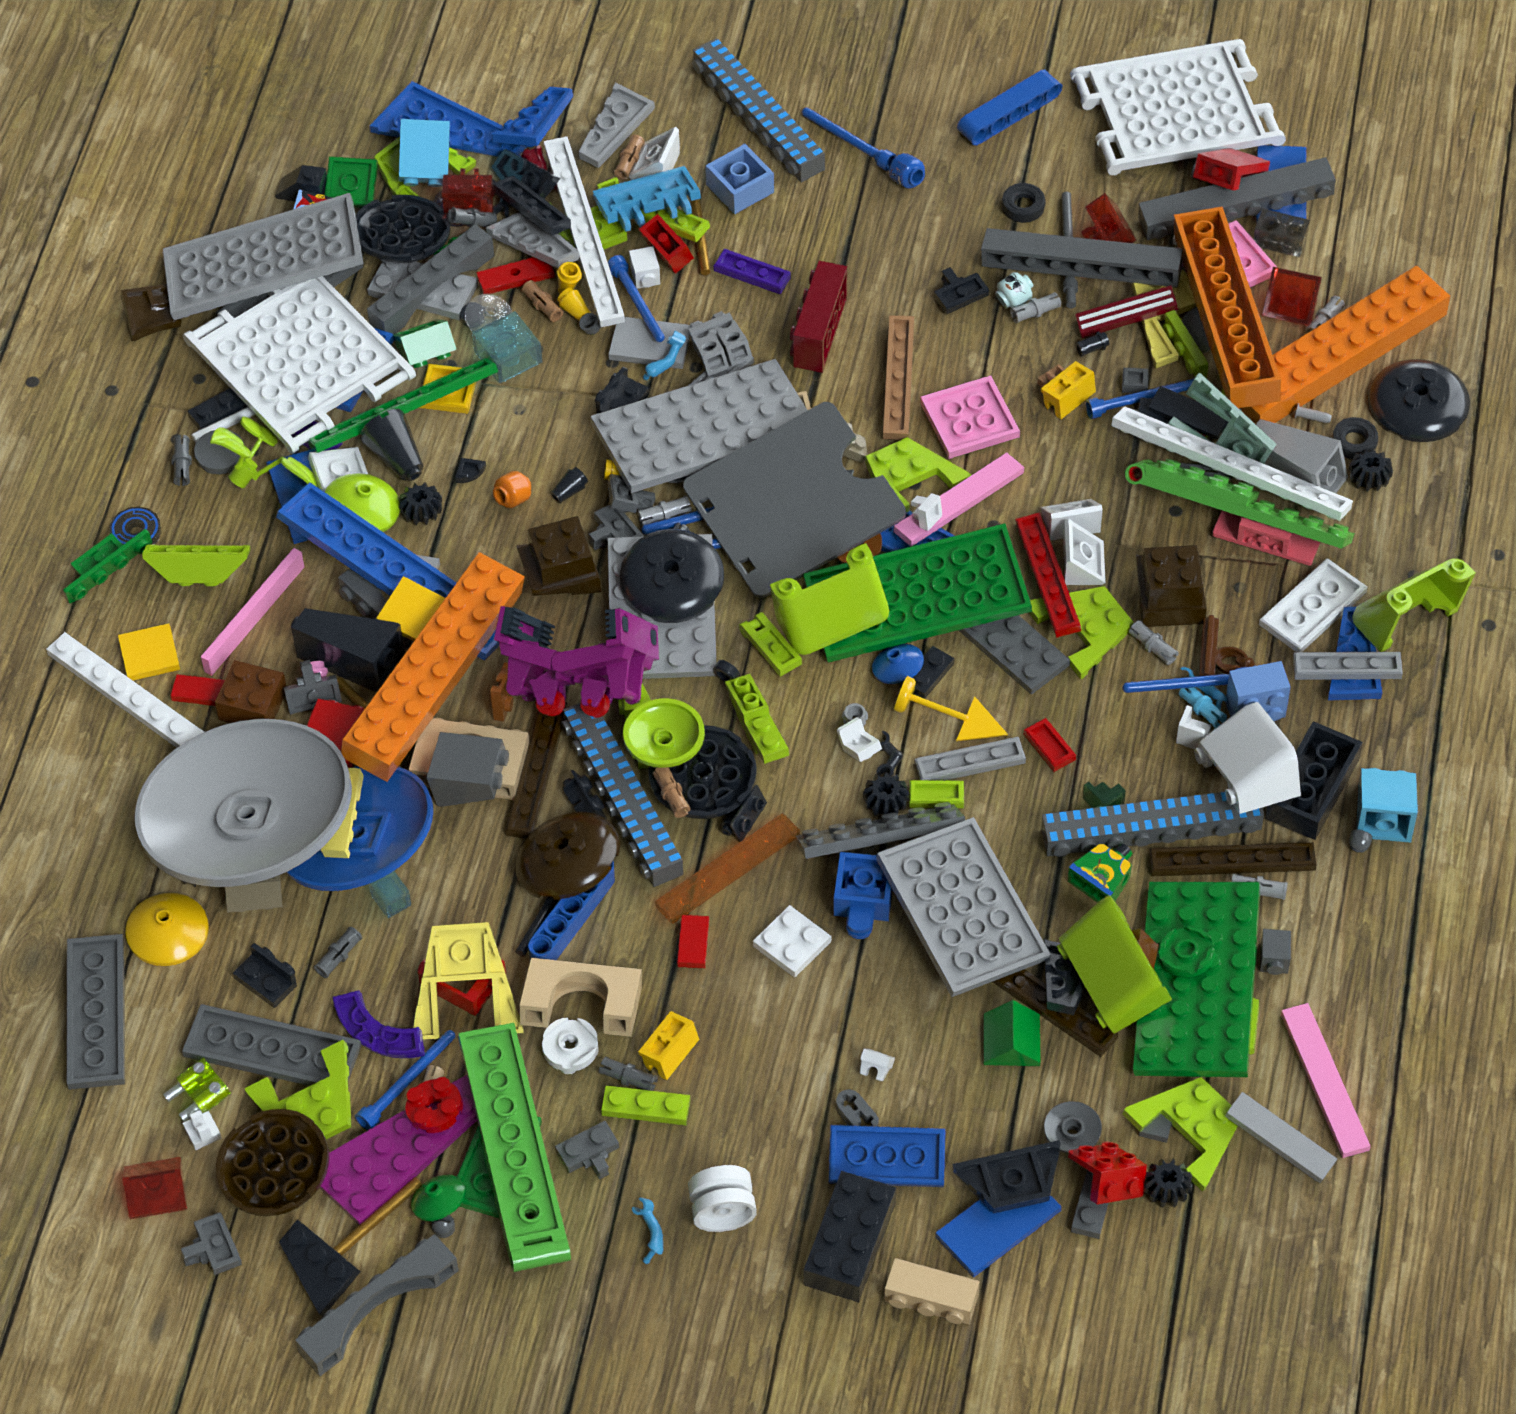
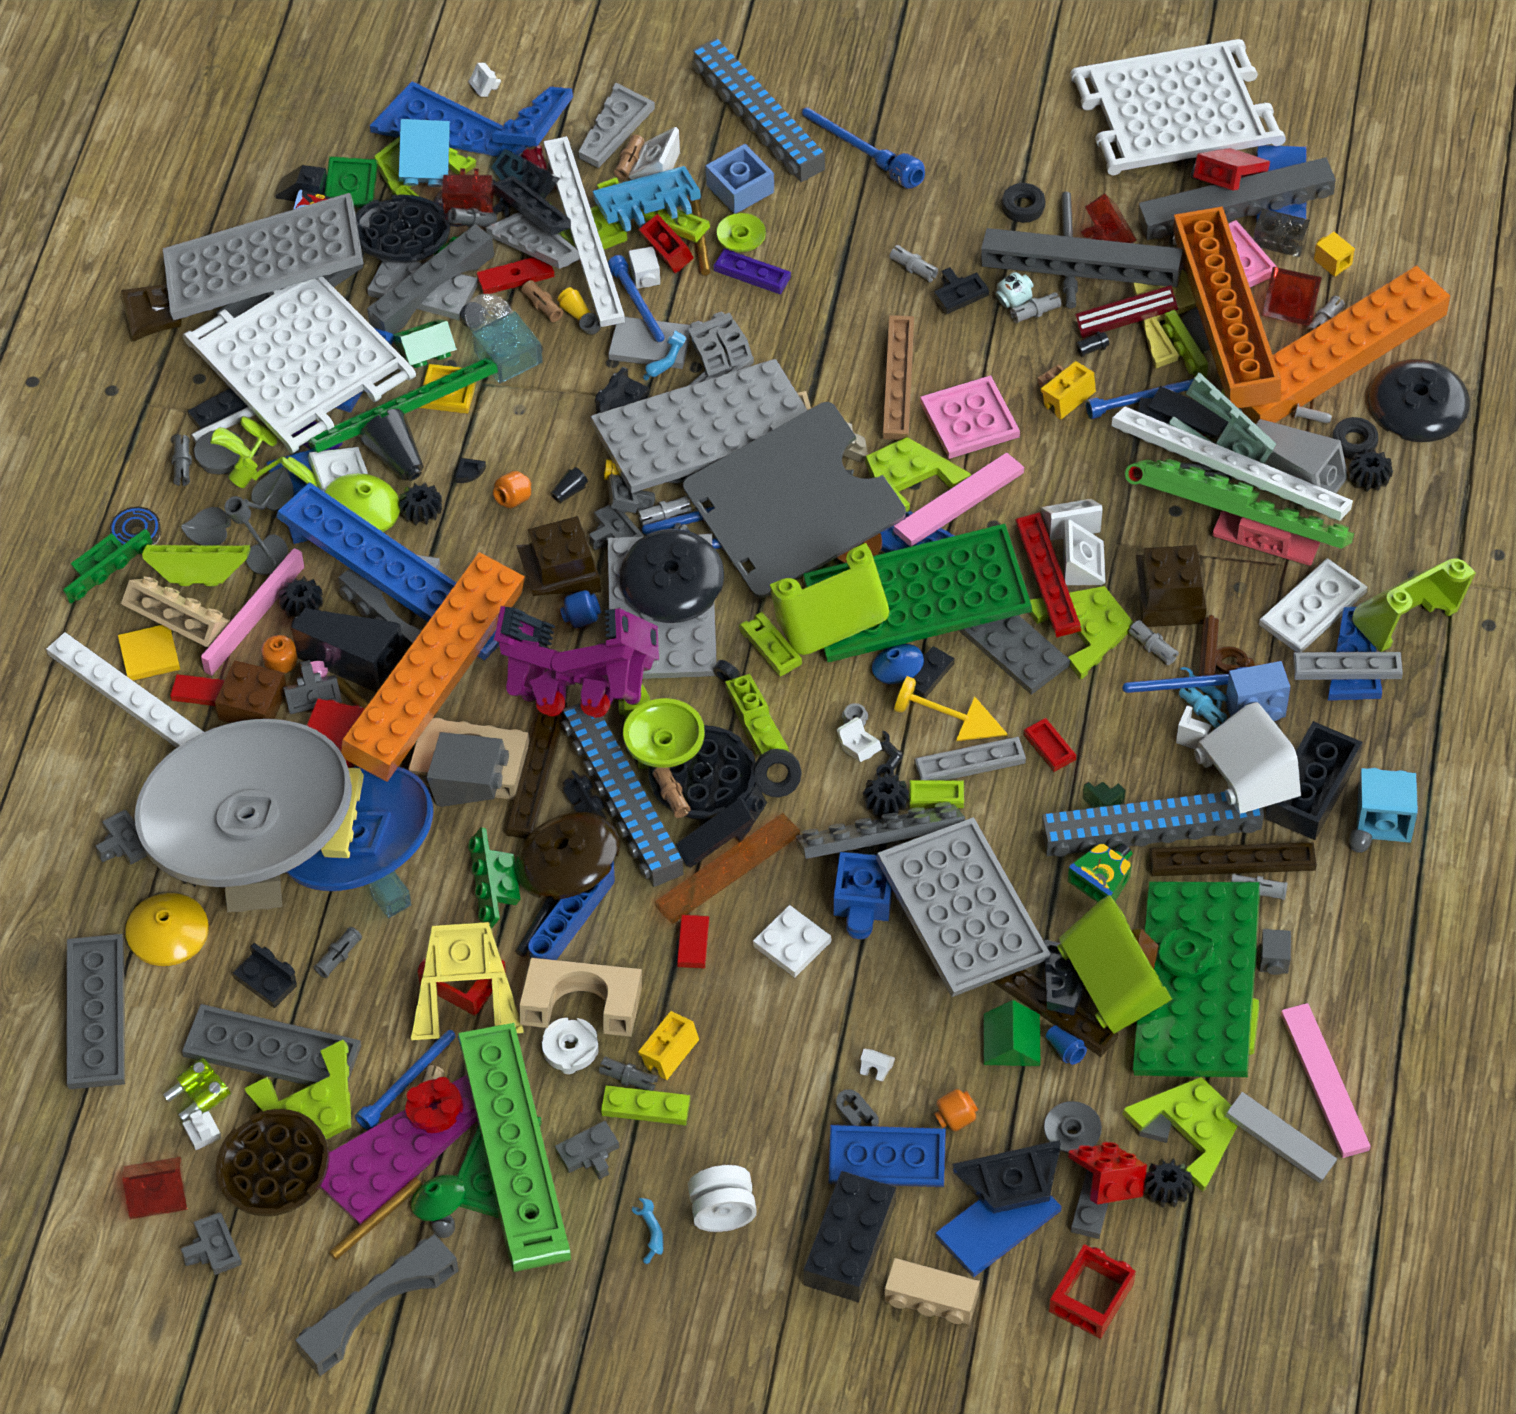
black wing [279,1219,361,1317] -> none
dark purple tile [333,990,425,1059] -> none
yellow tile [376,576,445,641] -> none
dark orange wing [490,662,514,722] -> none
yellow cone [557,262,582,294] -> none
dark red brick [790,260,848,373] -> none
white tile [911,493,943,531] -> none
blue beam [957,70,1063,145] -> none
dark grey tile [1122,367,1148,393] -> none
none -> dark grey hinge [95,810,147,864]
none -> tan brick [121,576,230,647]
none -> dark grey plant [181,467,294,575]
none -> orange head [262,635,298,674]
none -> black gear [279,576,323,618]
none -> green bracket [468,827,521,929]
none -> white tile [469,63,501,97]
none -> blue head [560,590,601,628]
none -> black tile [675,798,756,868]
none -> lime dish [717,213,766,252]
none -> black tyre [754,749,802,798]
none -> light grey pin [890,245,938,282]
none -> orange head [934,1089,978,1132]
none -> blue cone [1046,1026,1087,1065]
none -> red window [1049,1244,1136,1339]
none -> yellow brick [1314,232,1355,277]

